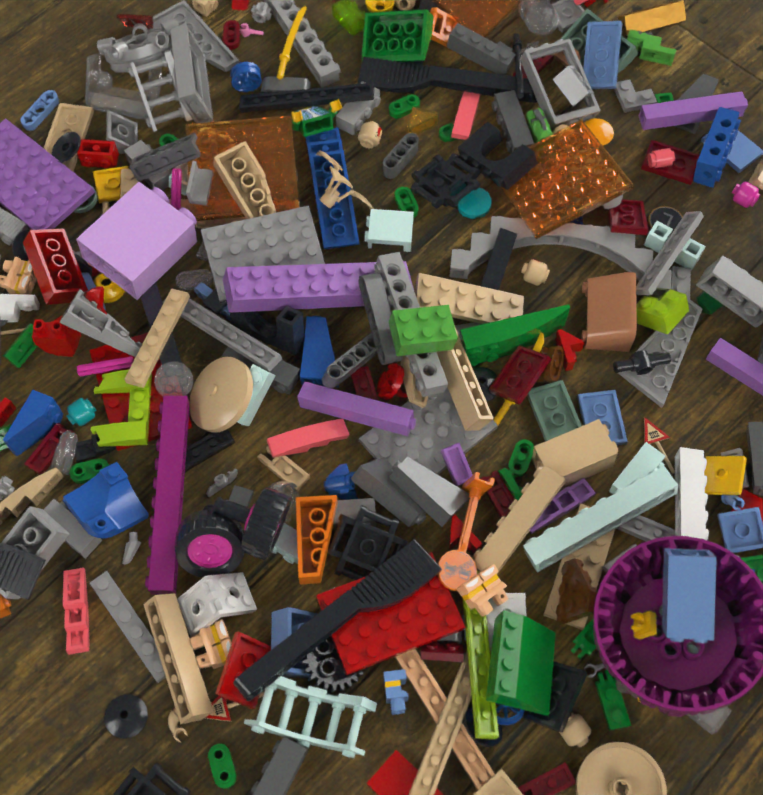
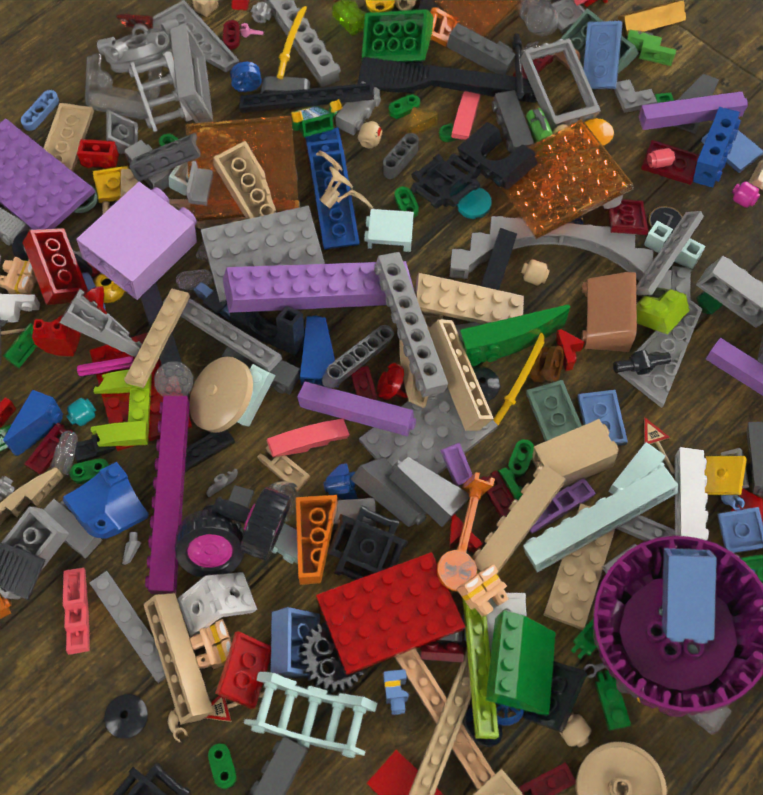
black dish [52,132,81,163] -> none
dark pink axle [171,168,182,210] -> none
black piece [233,539,443,701] -> none
dark grey beam [358,273,403,365] -> none
bright green brick [388,305,458,356] -> none
dark red tile [488,345,551,405] -> none
light grey panel [553,65,594,106] -> none
reddish brown plate [556,558,598,624] -> none
yellow tile [631,611,657,639] -> none

